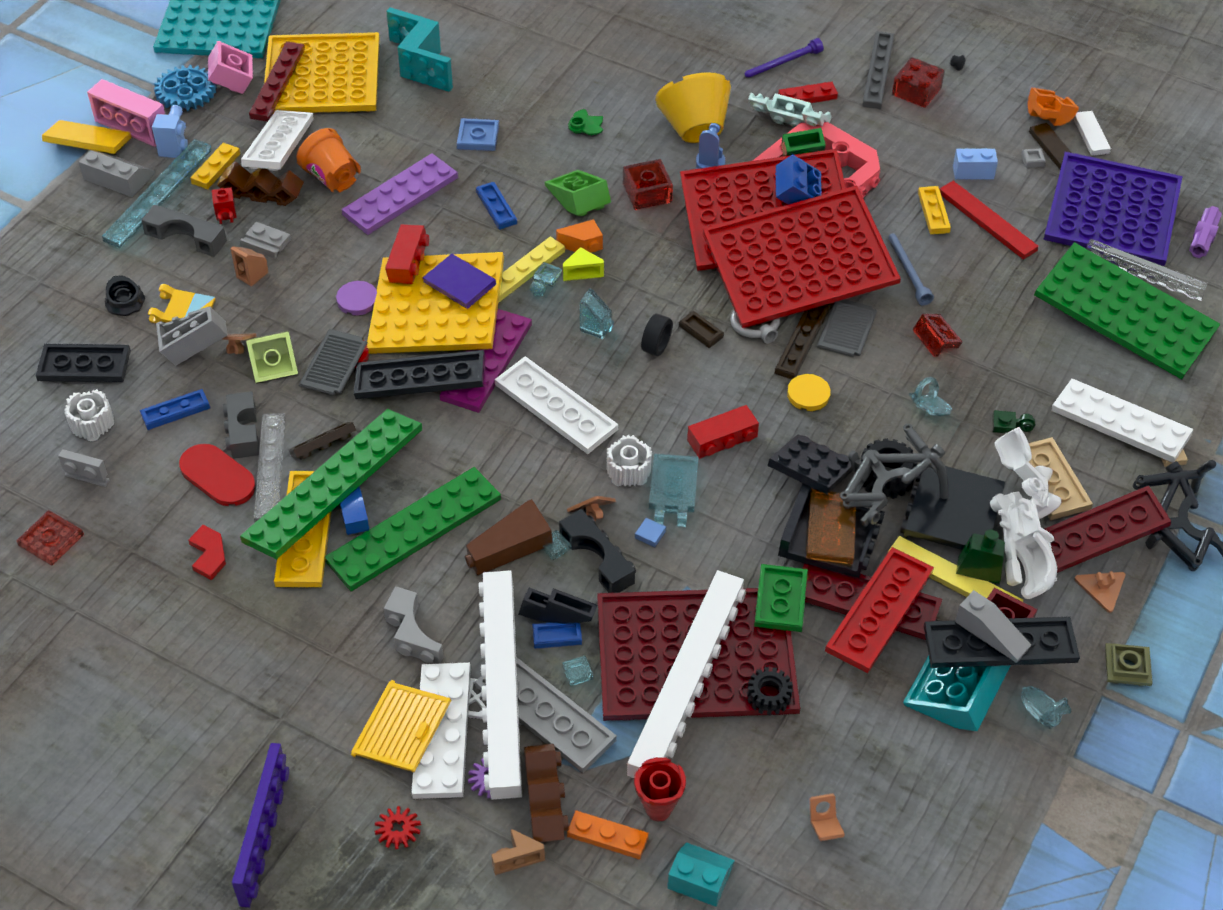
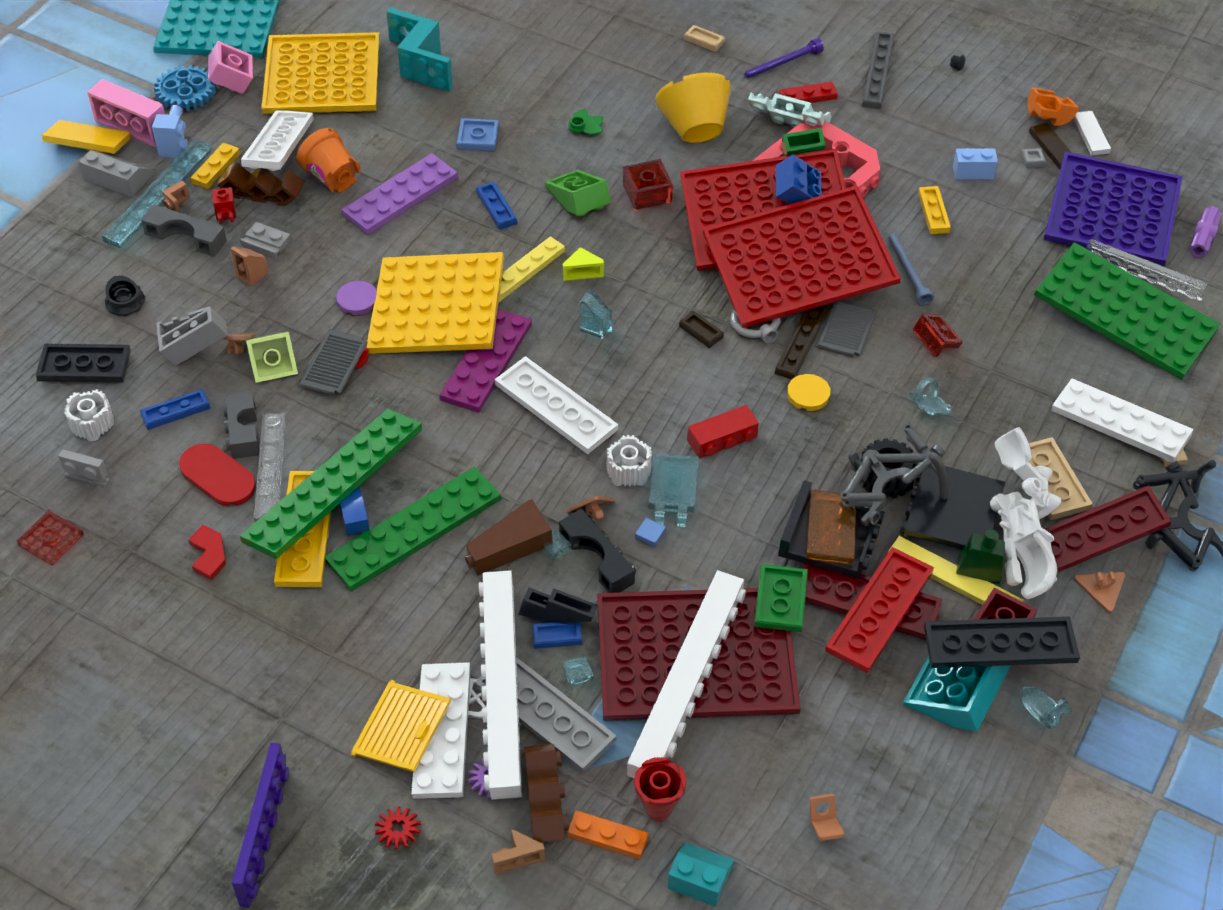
yellow flag [148,284,215,323] -> none
dark red plate [249,41,305,122] -> none
dark brown plate [288,422,356,460] -> none
black plate [354,350,485,399] -> none
light grey arch [384,586,444,664] -> none
red brick [385,224,429,284] -> none
dark purple tile [422,253,496,309] -> none
clear light blue plate [530,262,562,296] -> none
orange slope [556,219,603,253] -> none
black tyre [641,313,673,356] -> none
medium blue piece [696,123,725,169] -> none
black tyre [747,667,793,715] -> none
black plate [767,434,853,495] -> none
clear red brick [892,57,945,108] -> none
red tile [939,180,1039,260] -> none
light grey slope [955,590,1031,663] -> none
dark green plate [992,410,1036,433] -> none
olive piece [1105,643,1153,686] -> none
none -> nougat bracket [162,180,190,213]
none -> tan tile [684,25,725,52]

